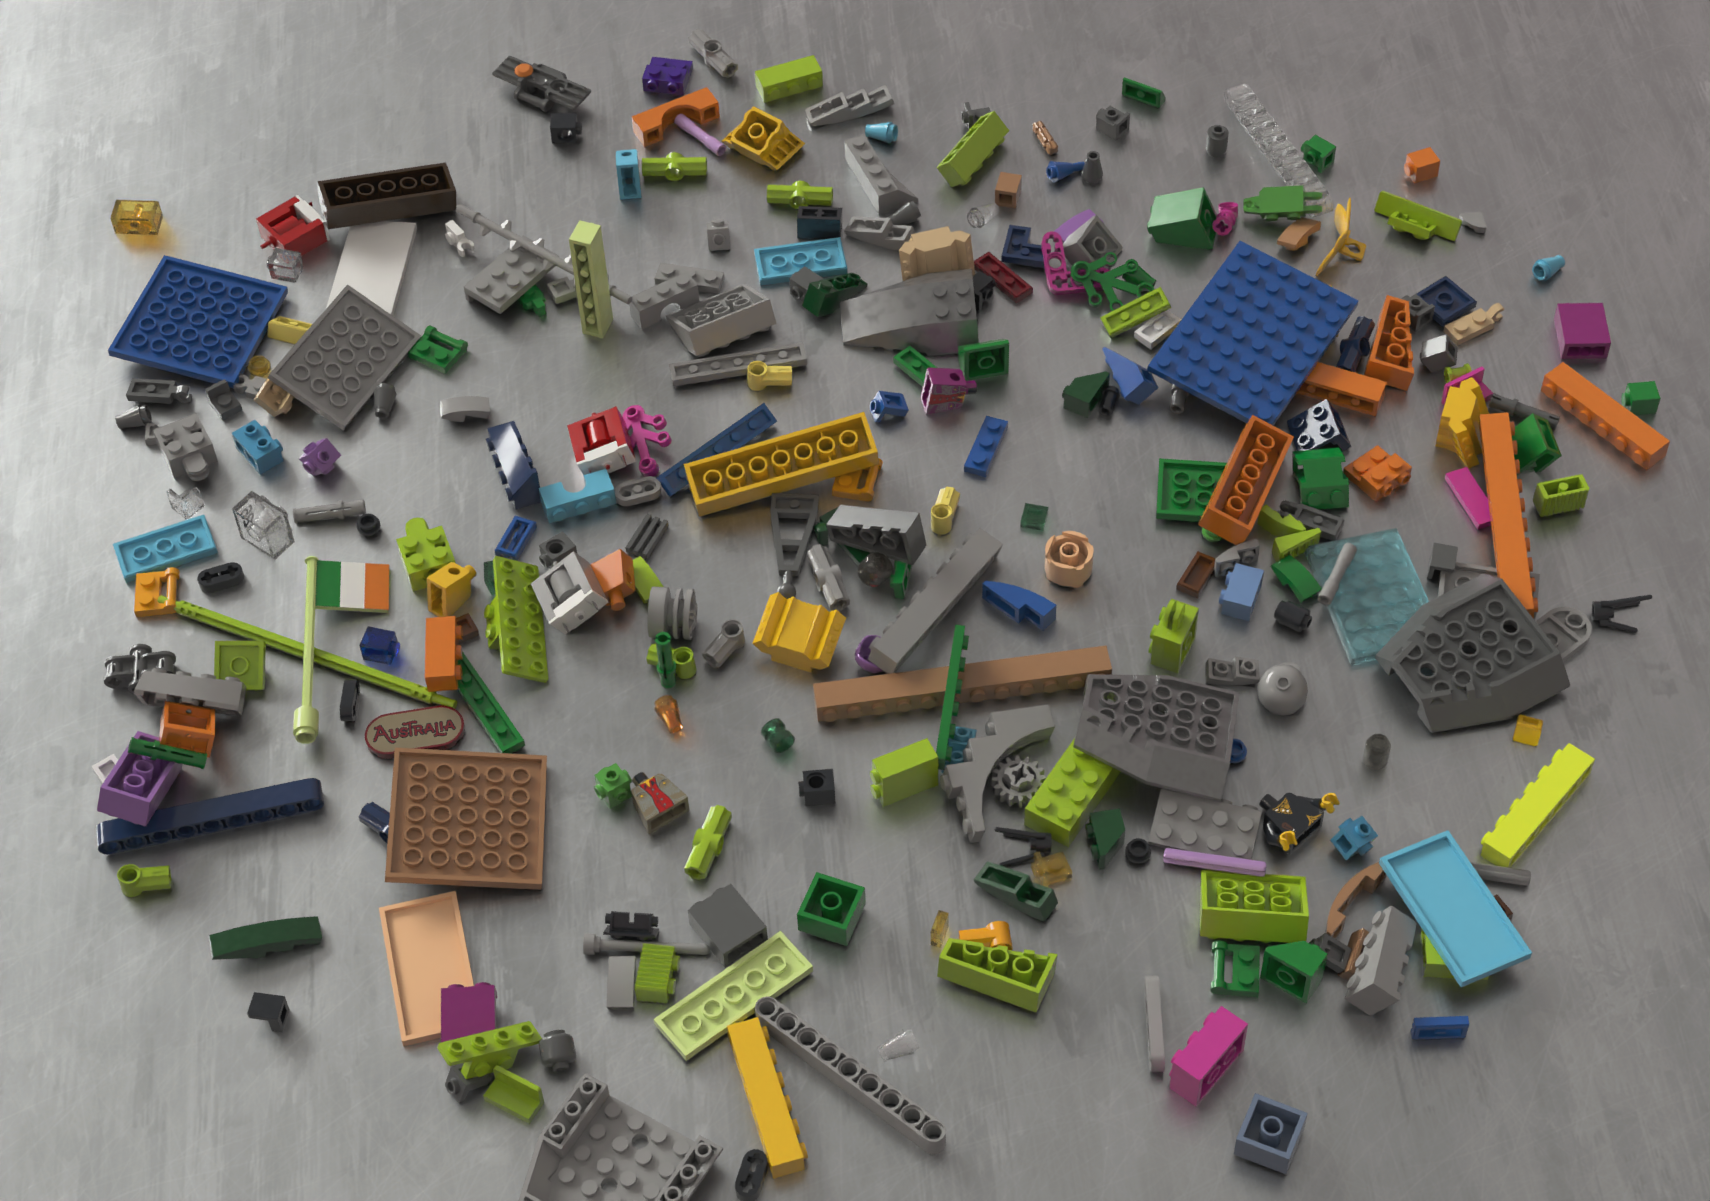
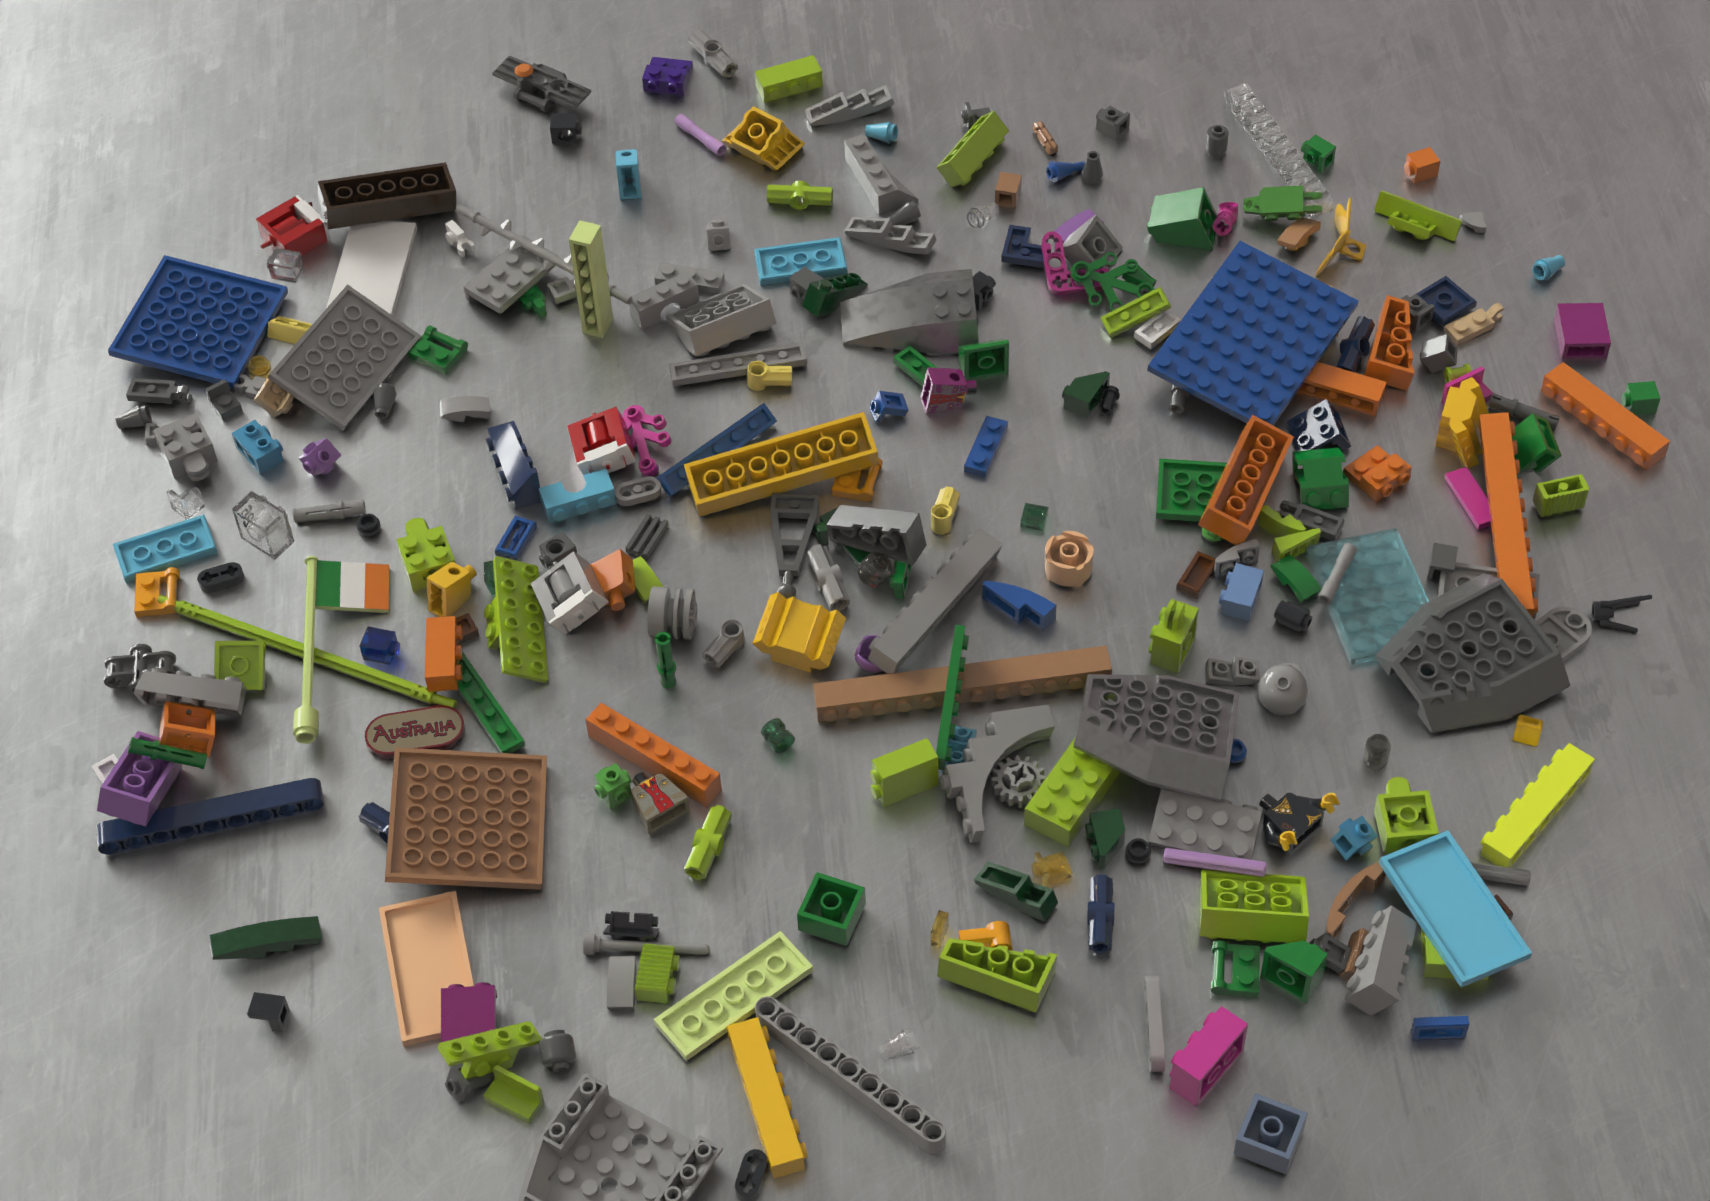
clear yellow brick [110,200,163,235] -> none
lime piece [117,864,172,897] -> none
black beam [340,679,360,721] -> none
orange arch [631,87,720,147] -> none
lime piece [642,152,707,181] -> none
lime piece [646,643,697,679] -> none
clear orange cone [654,695,683,734] -> none
dark grey brick [688,884,768,967] -> none
black hinge [797,206,842,239] -> none
black brick [798,769,836,806] -> none
tan slope [899,226,975,281] -> none
dark red tile [974,252,1033,304] -> none
black plant [994,827,1052,867] -> none
blue slope [1102,347,1159,405] -> none
green slope [1122,77,1166,108] -> none
none -> orange brick [585,703,722,808]
none -> dark blue piece [1087,874,1115,954]
none -> lime brick [1374,777,1439,854]

